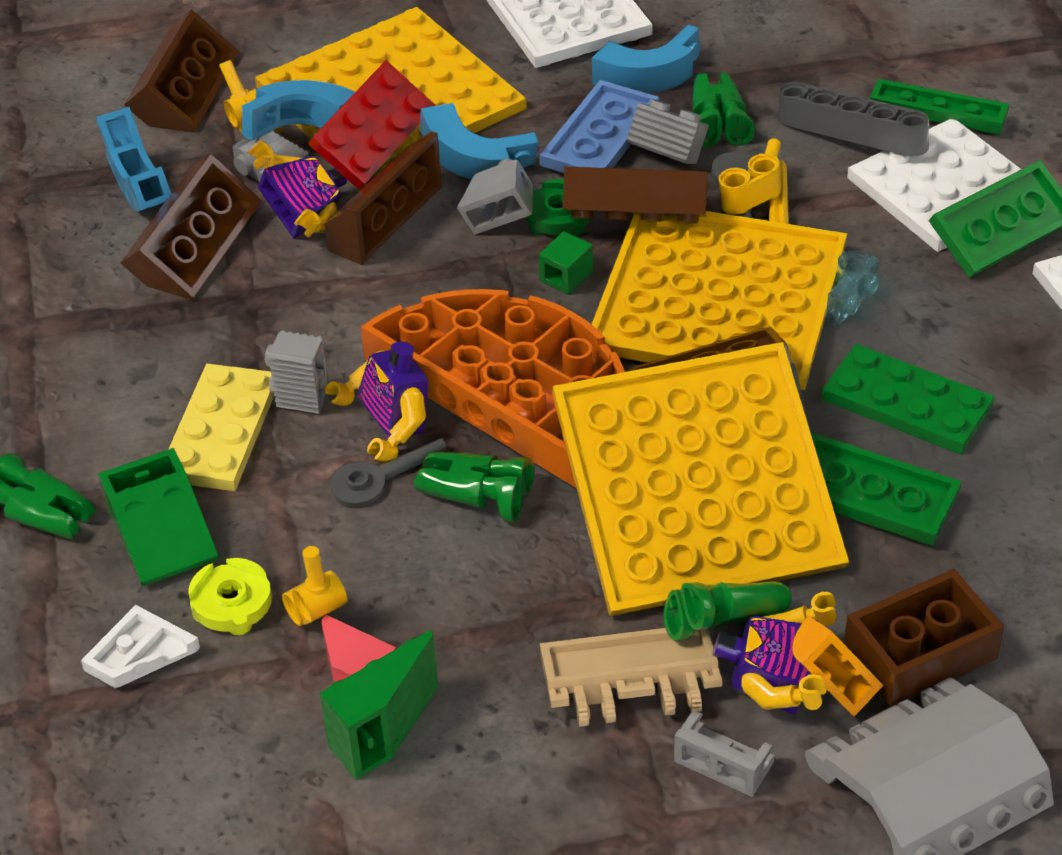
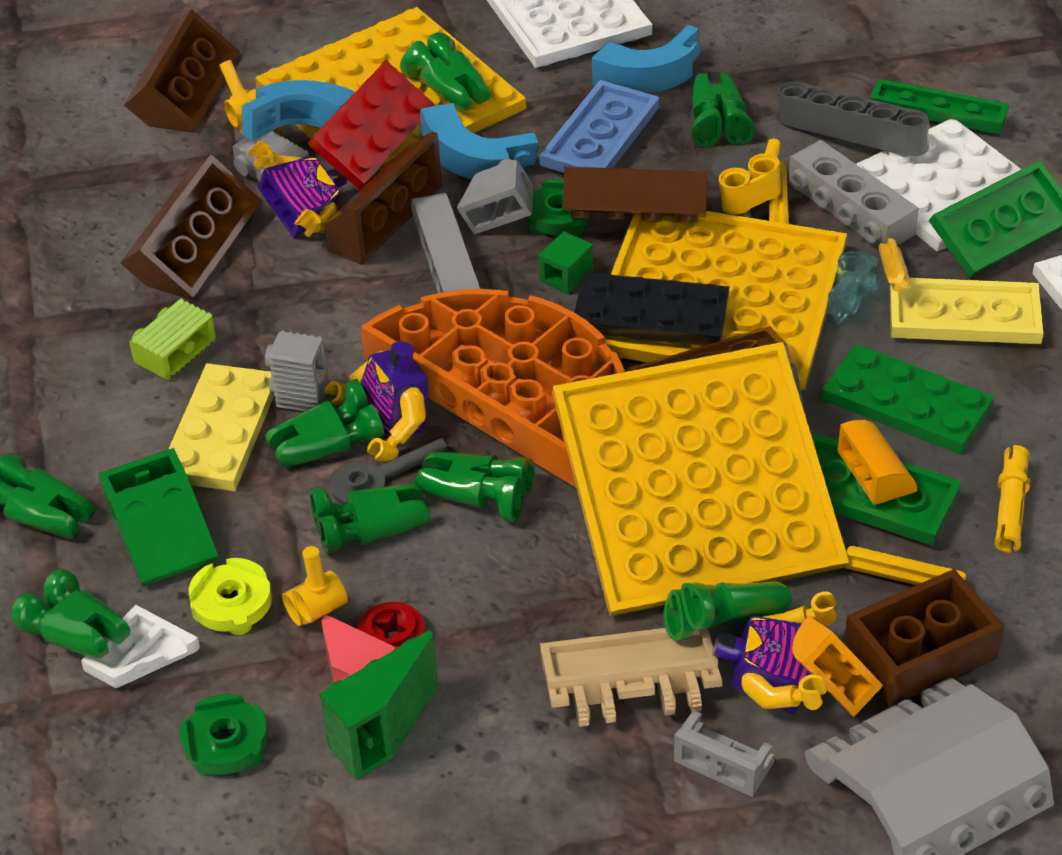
dark azure arch [95,107,171,212] -> none
light grey brick [626,99,709,164] -> none
none -> green piece [11,569,131,659]
none -> lime brick [129,298,216,380]
none -> green plate [179,694,268,776]
none -> green piece [265,379,385,467]
none -> green piece [310,484,431,554]
none -> red gear [357,601,424,649]
none -> green piece [400,33,490,112]
none -> light grey beam [411,192,480,293]
none -> black plate [574,272,729,346]
none -> light grey brick [788,140,919,248]
none -> light orange brick [838,420,917,505]
none -> yellow axle [844,546,966,585]
none -> yellow axle [879,238,910,291]
none -> light yellow plate [889,278,1043,344]
none -> yellow pin [994,445,1030,553]

